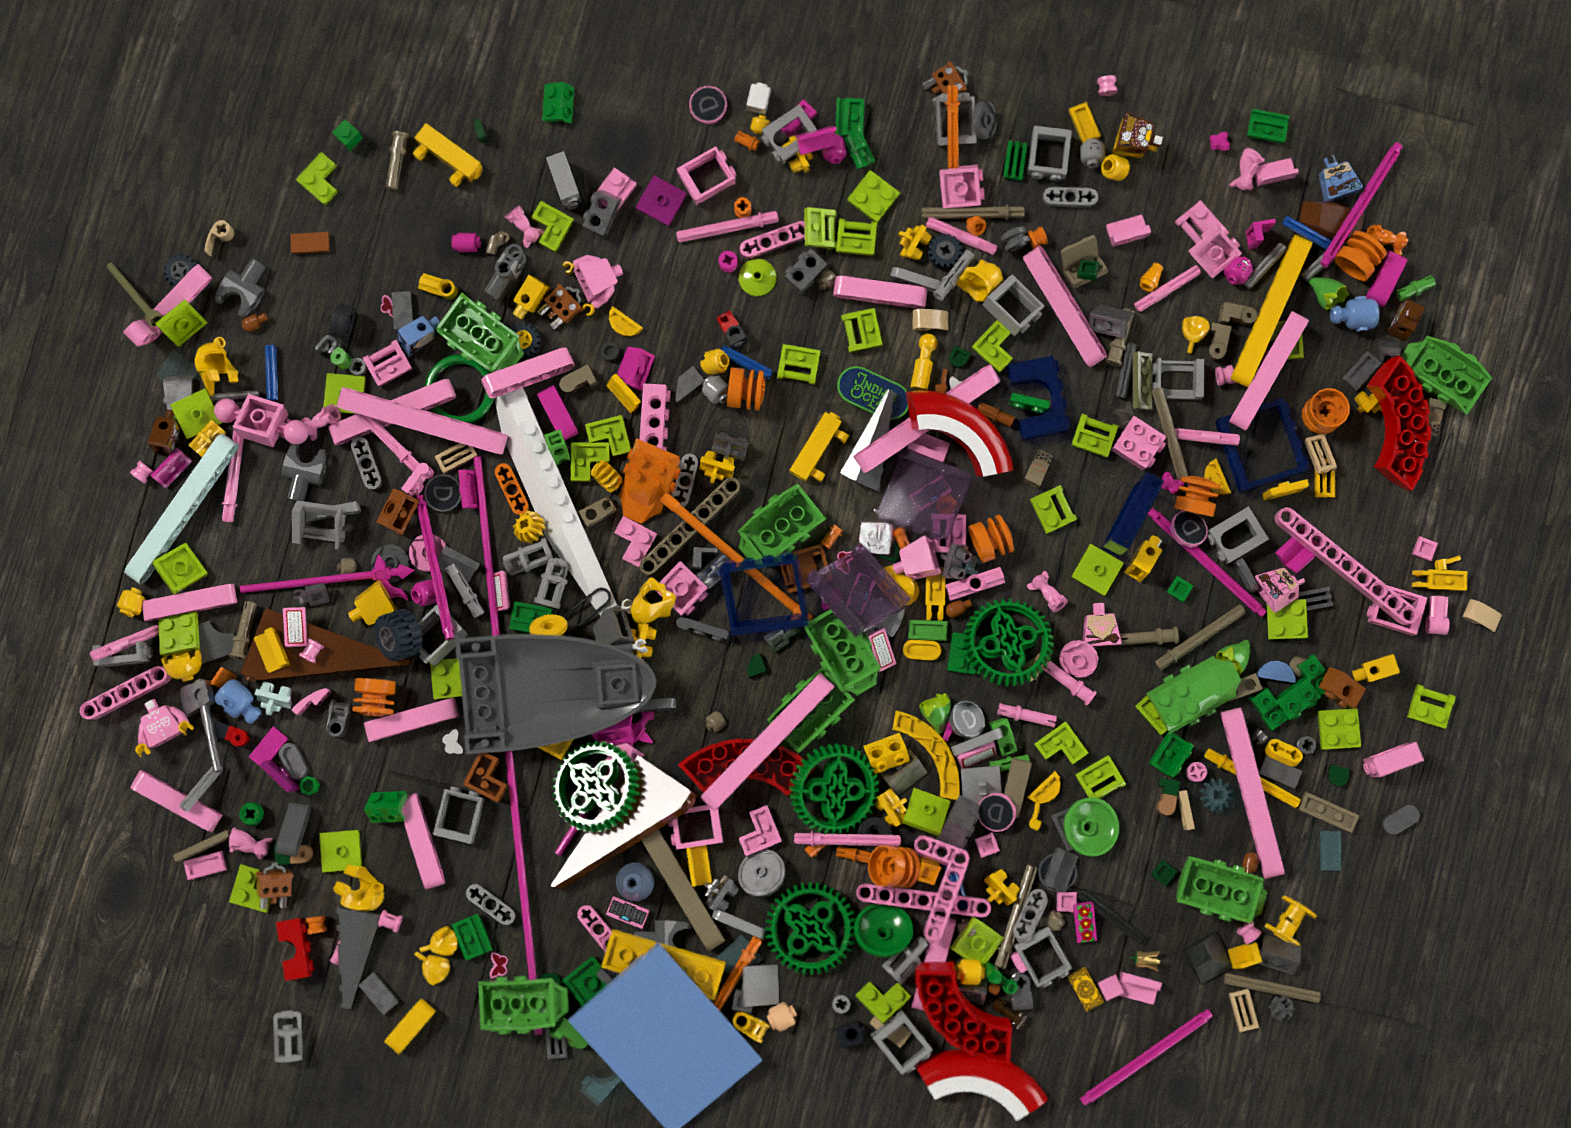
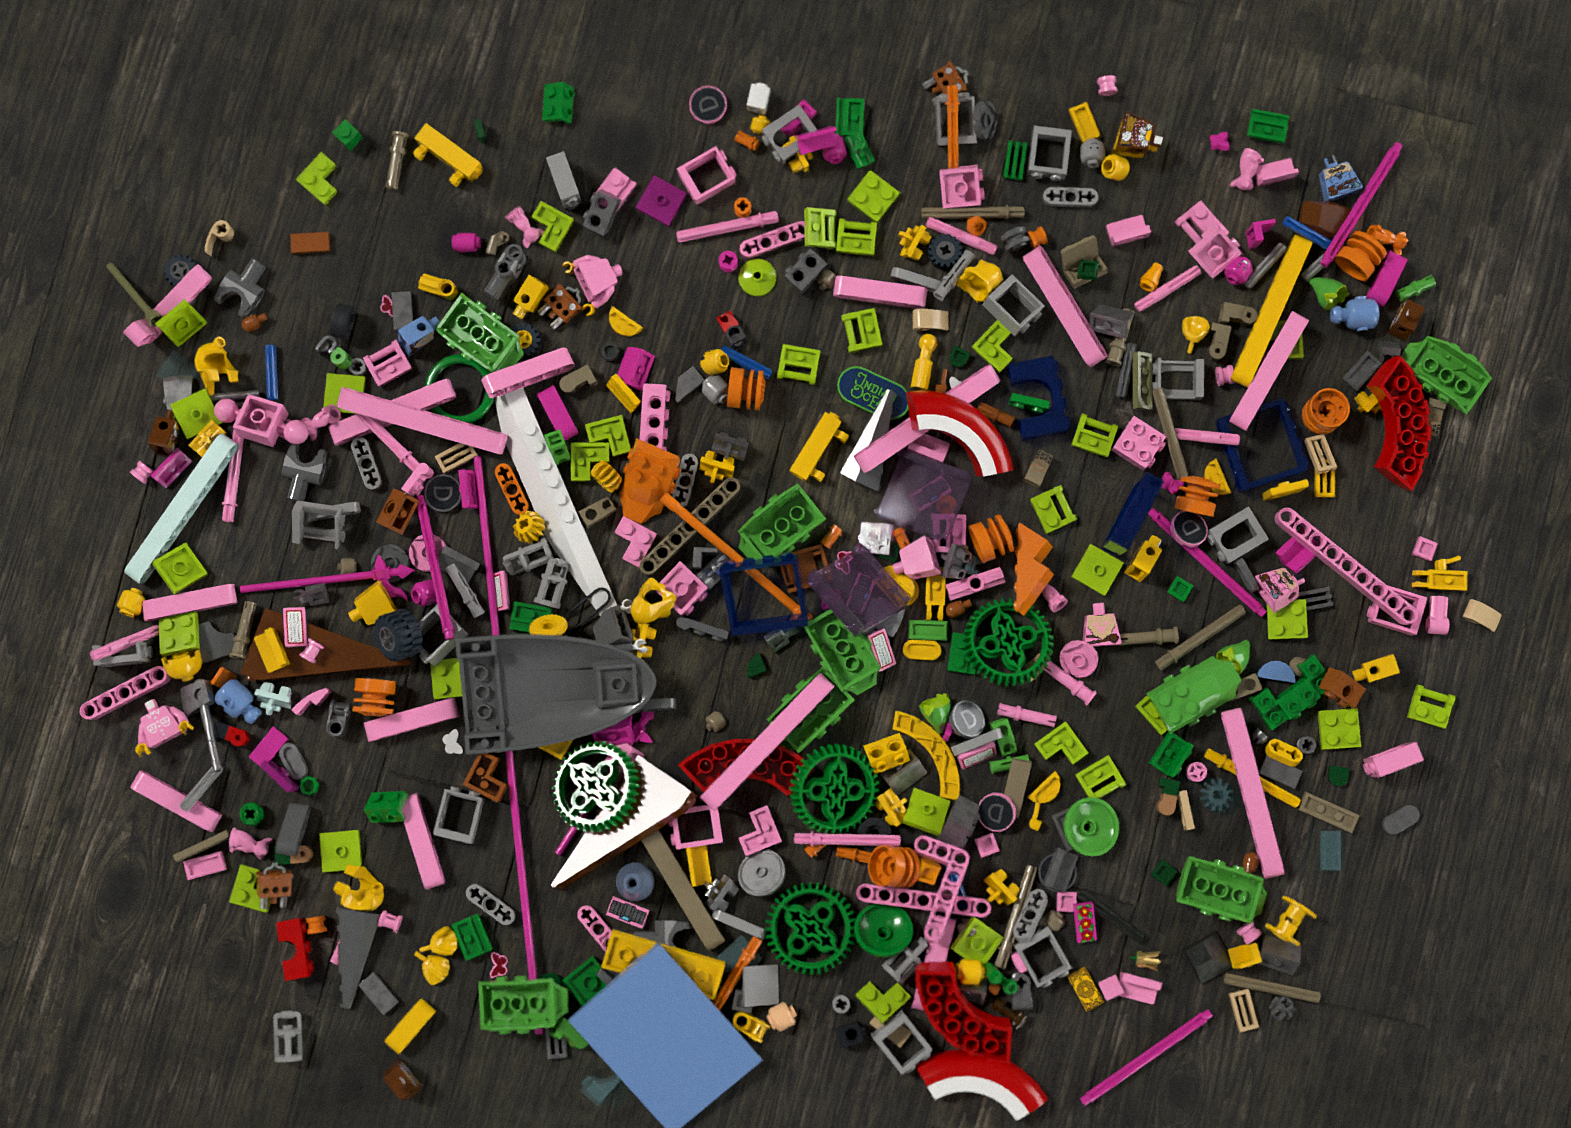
light grey piece [961,766,1001,805] -> none
none -> reddish brown torso [383,1059,423,1100]
none -> orange slope [1014,523,1054,616]

